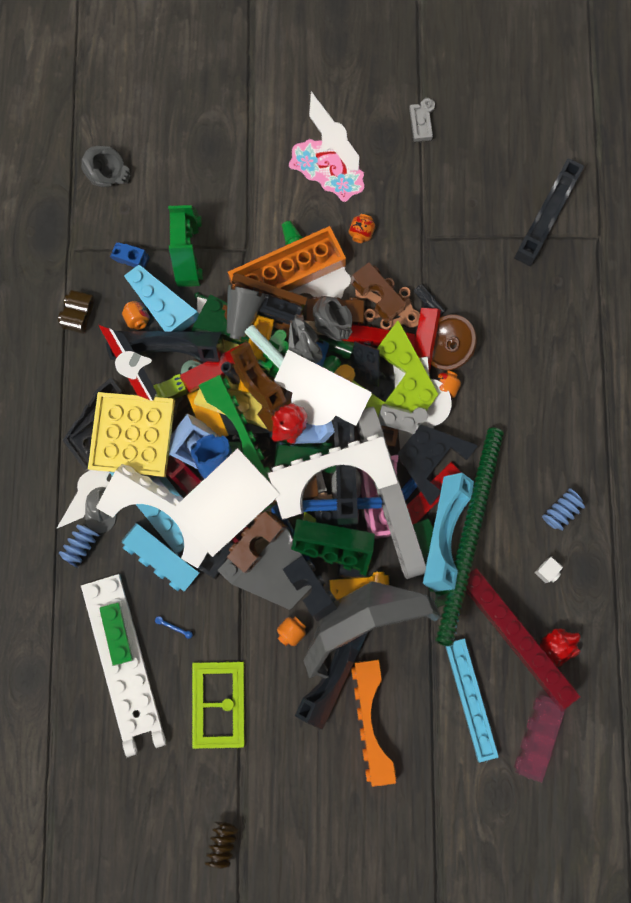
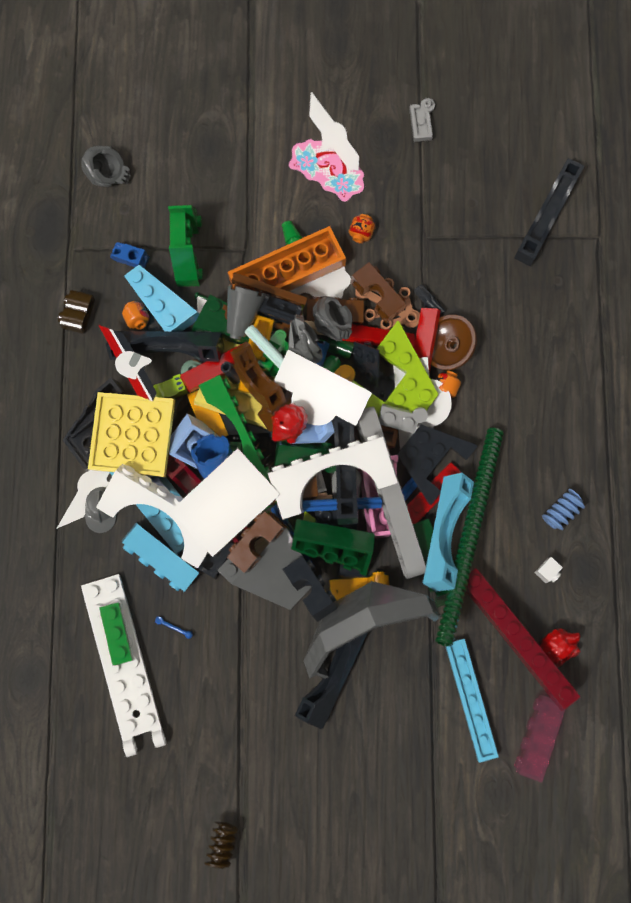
medium blue piece [59,525,100,568] -> none
lime door [192,662,244,748] -> none
orange head [277,617,306,646] -> none
orange arch [351,660,396,787] -> none

